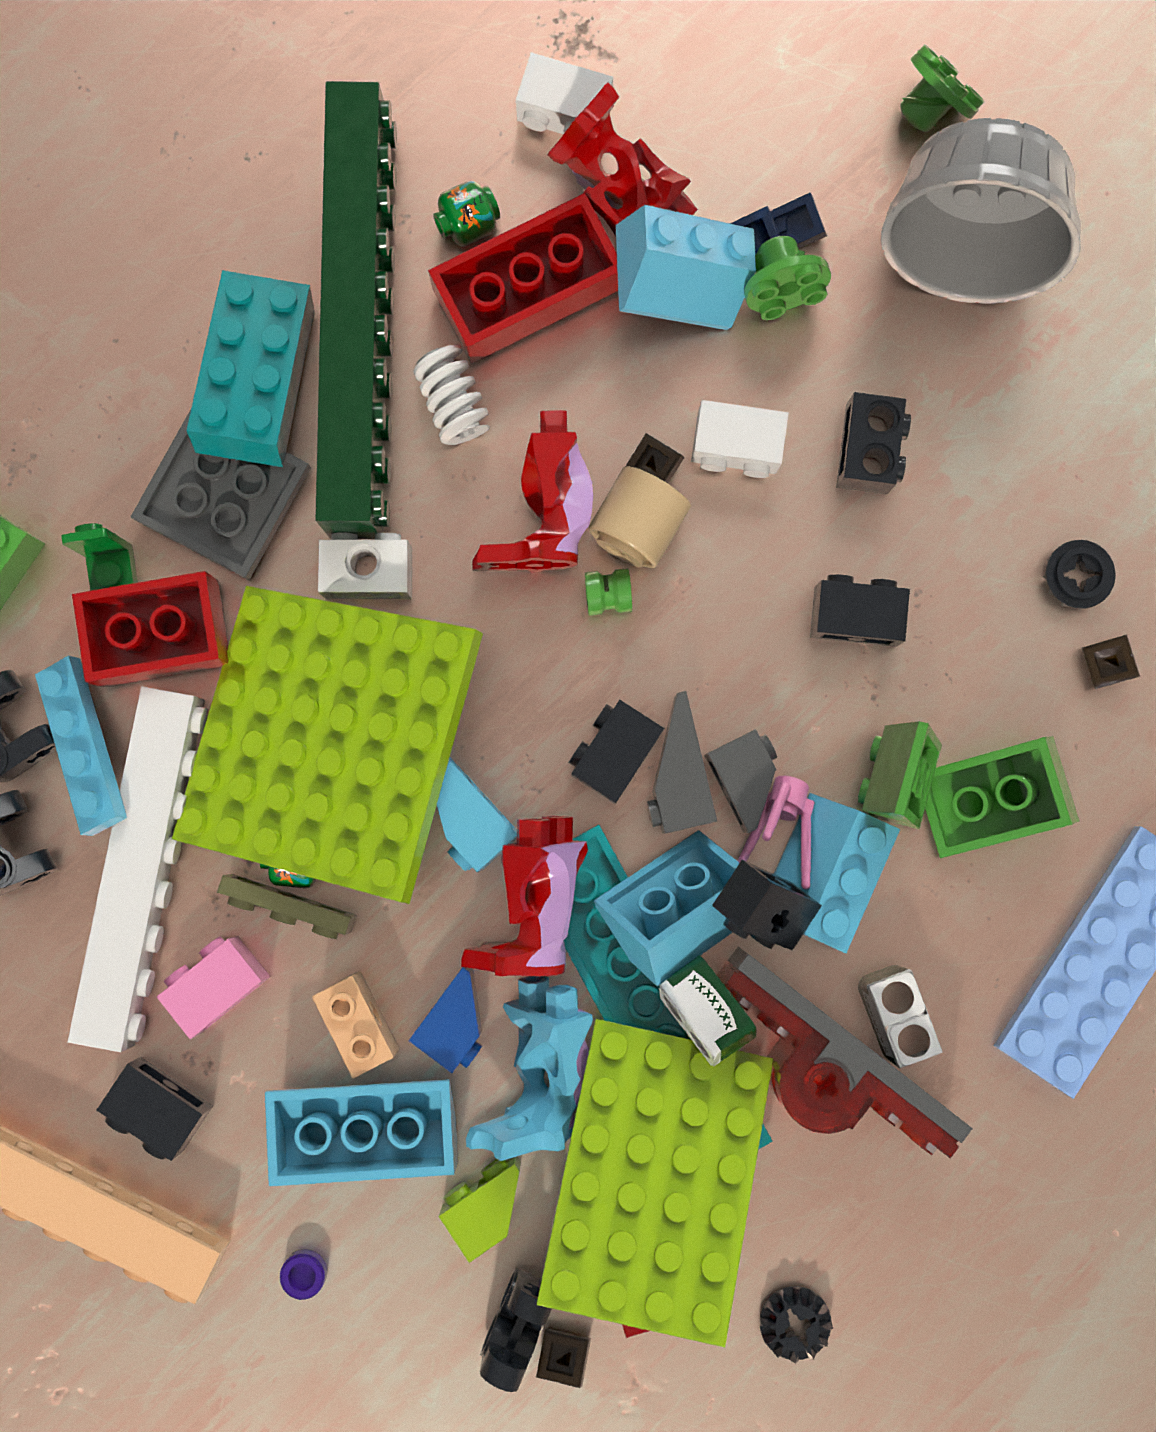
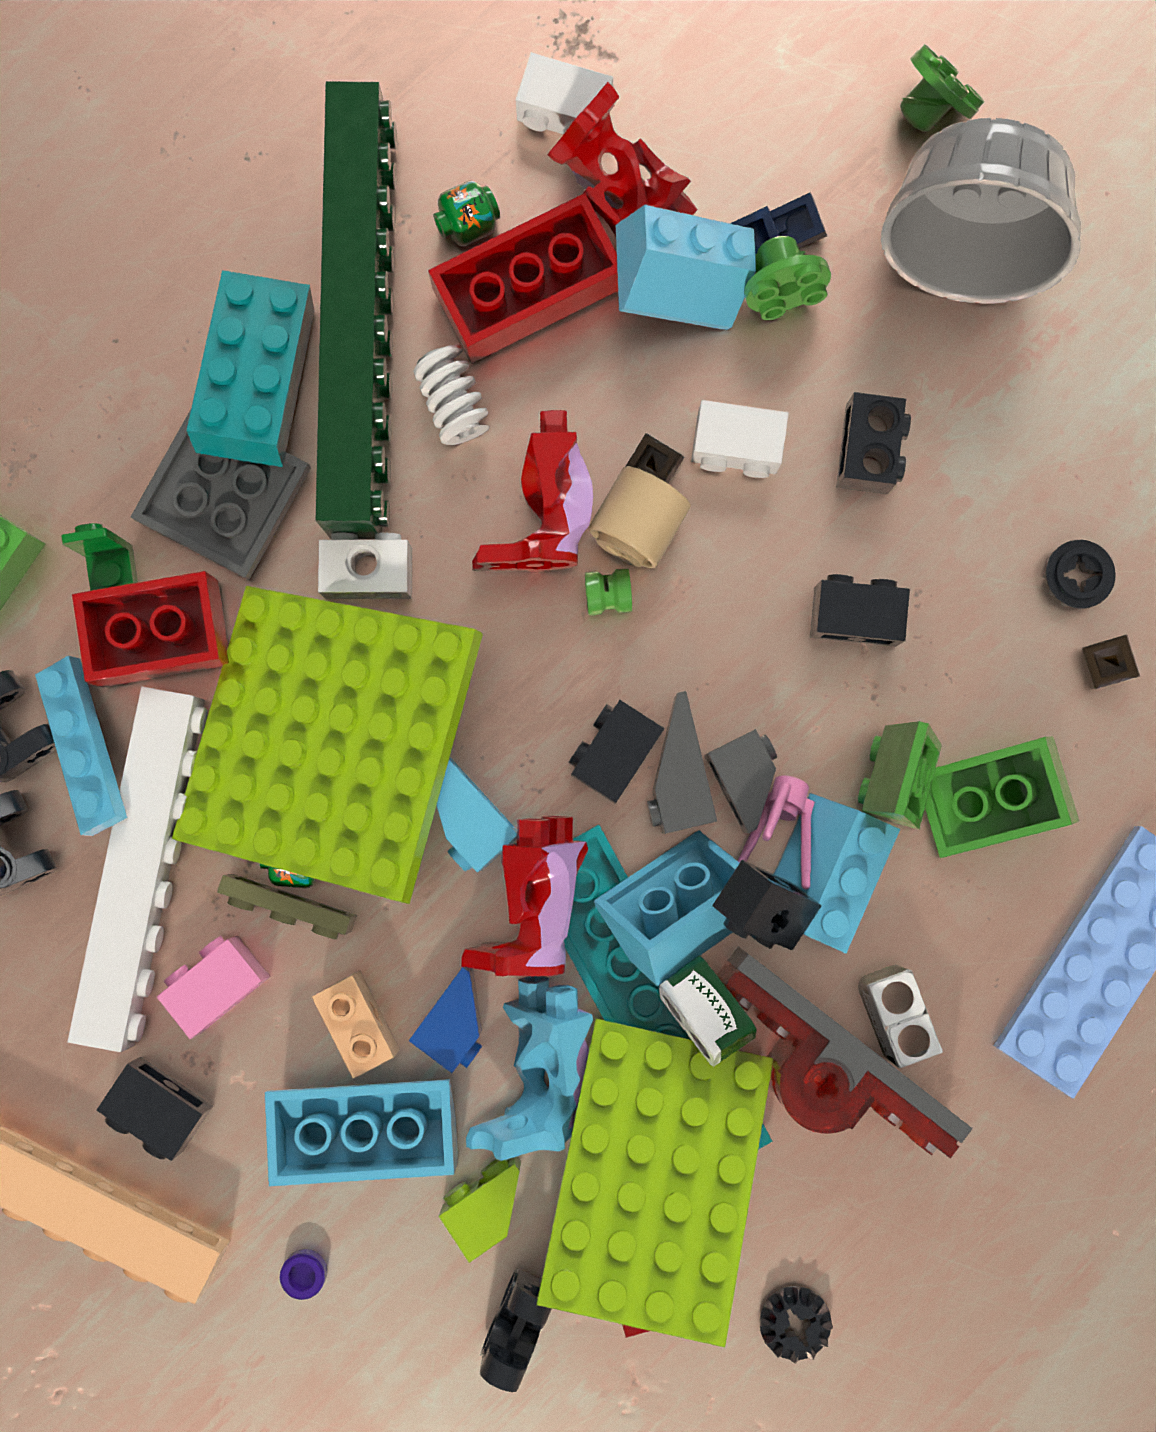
dark brown tile [536,1328,591,1388] -> none

